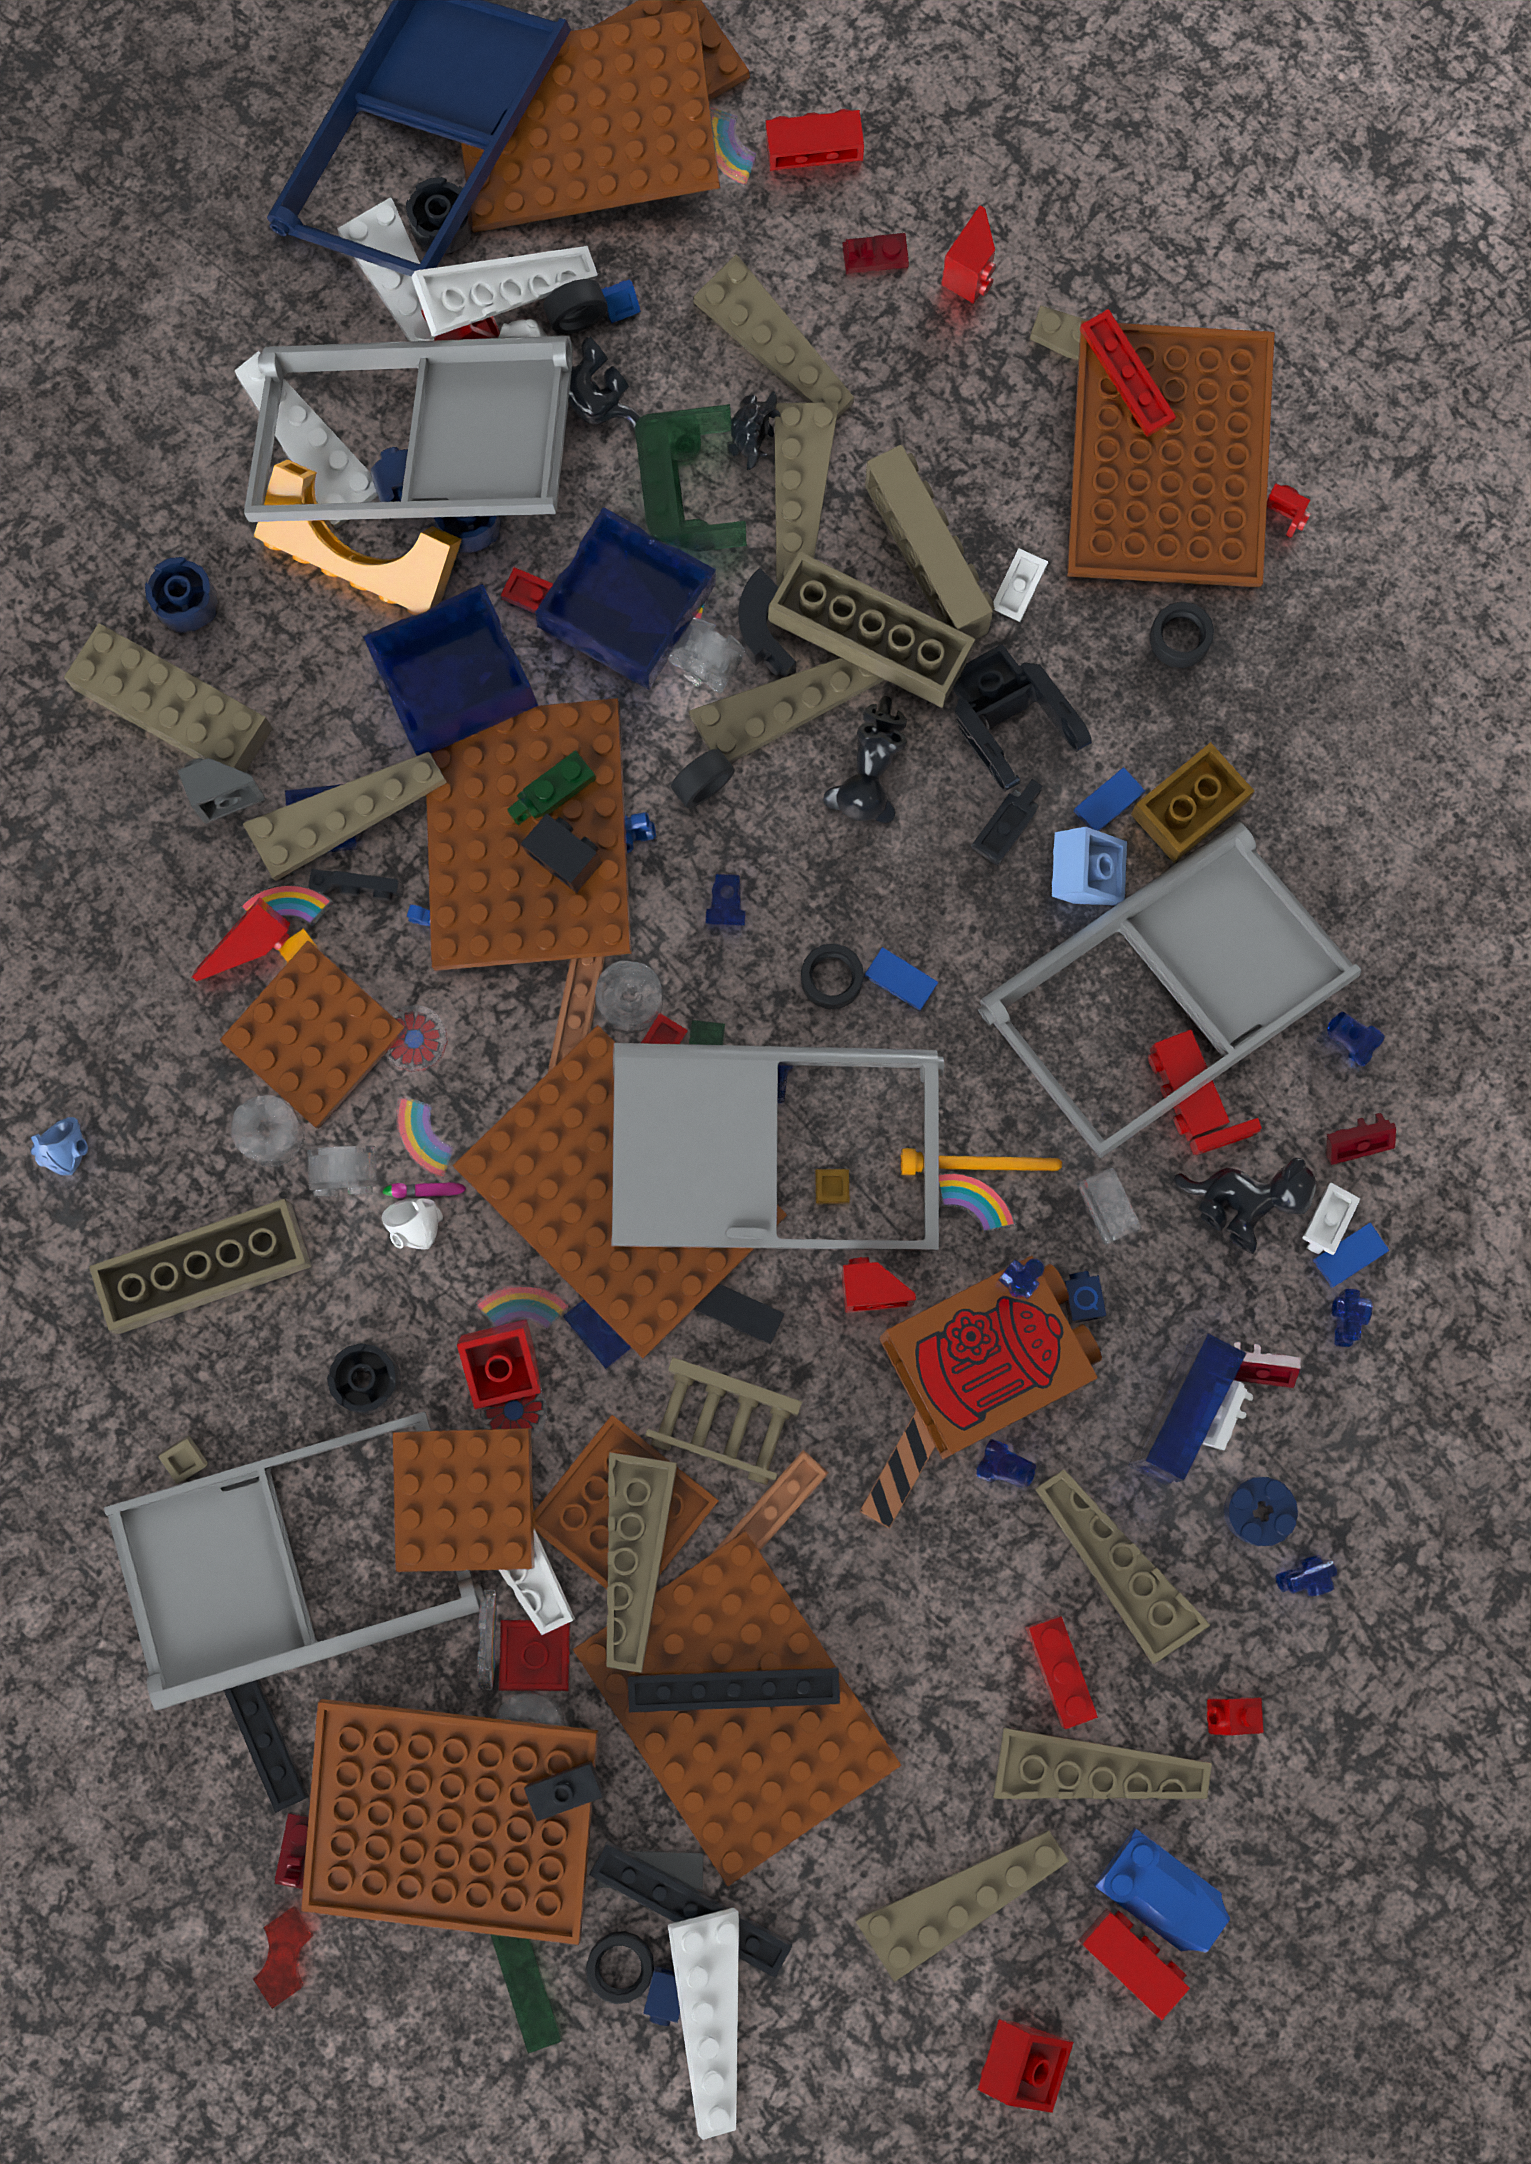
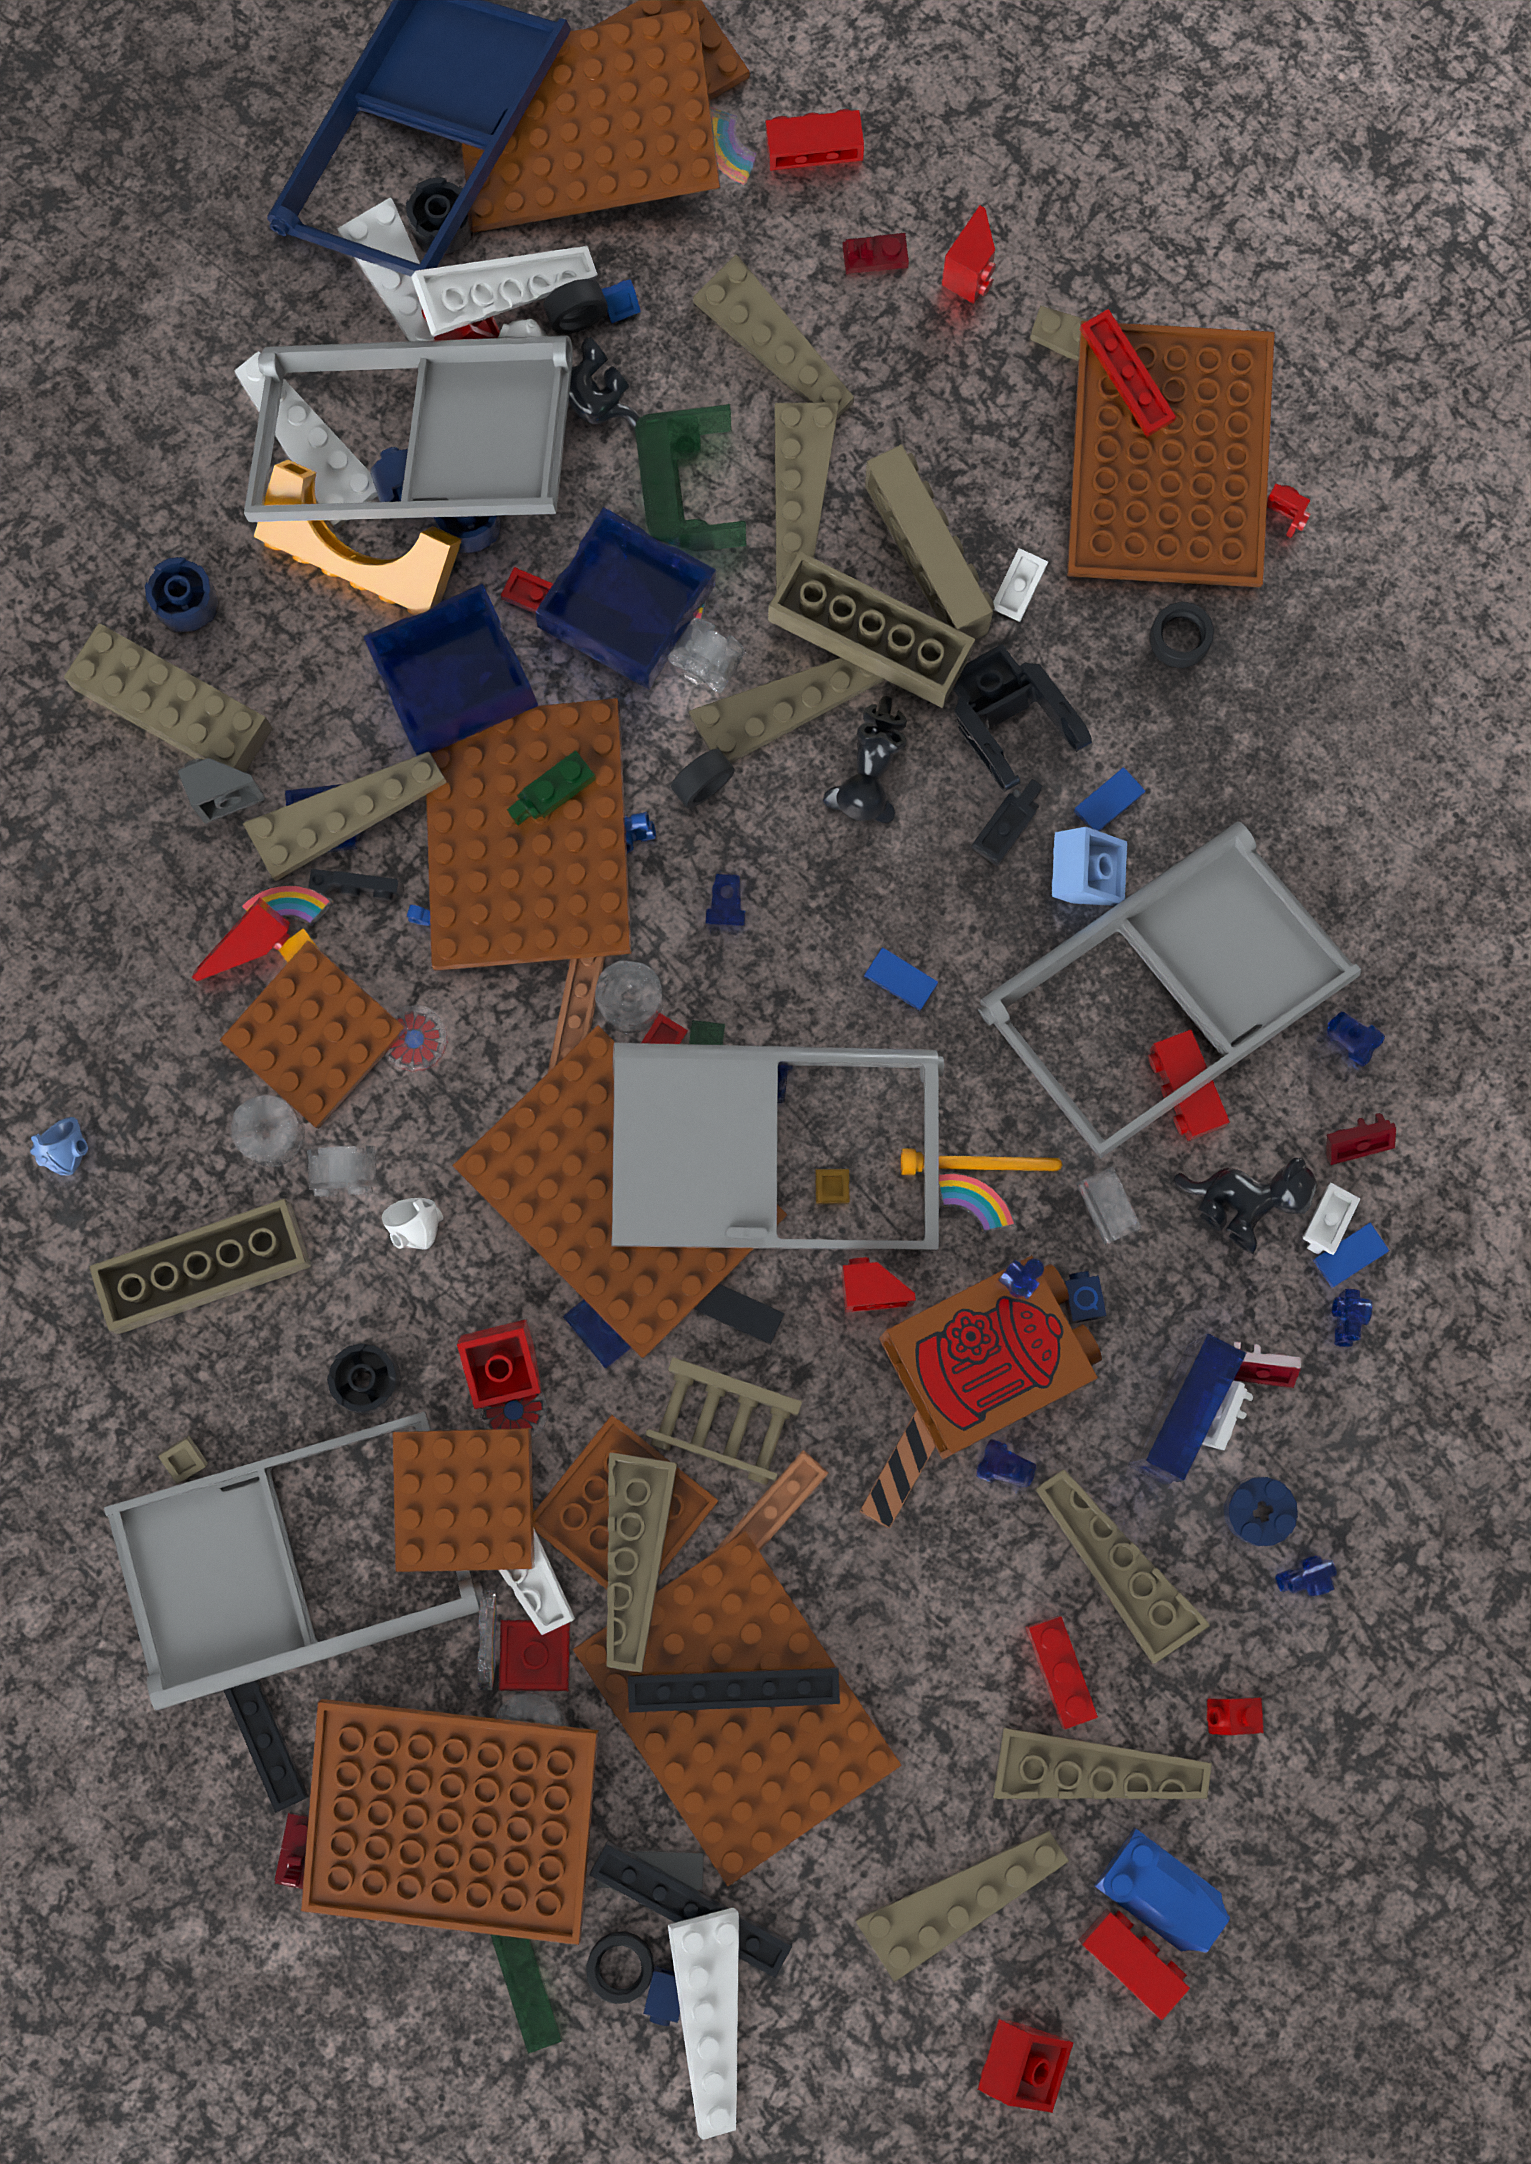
clear red tile [253,1906,314,2009] -> none
dark pink piece [383,1182,466,1199] -> none
clear tile [396,1095,453,1179] -> none
clear tile [475,1285,570,1330] -> none
black brick [521,813,602,893] -> none
black plate [524,1761,604,1822] -> none
black hair [727,391,781,470] -> none
black arch [738,568,797,677] -> none
black tyre [801,943,864,1010] -> none
pearl gold brick [1131,742,1254,863] -> none
red tile [1189,1118,1262,1156] -> none

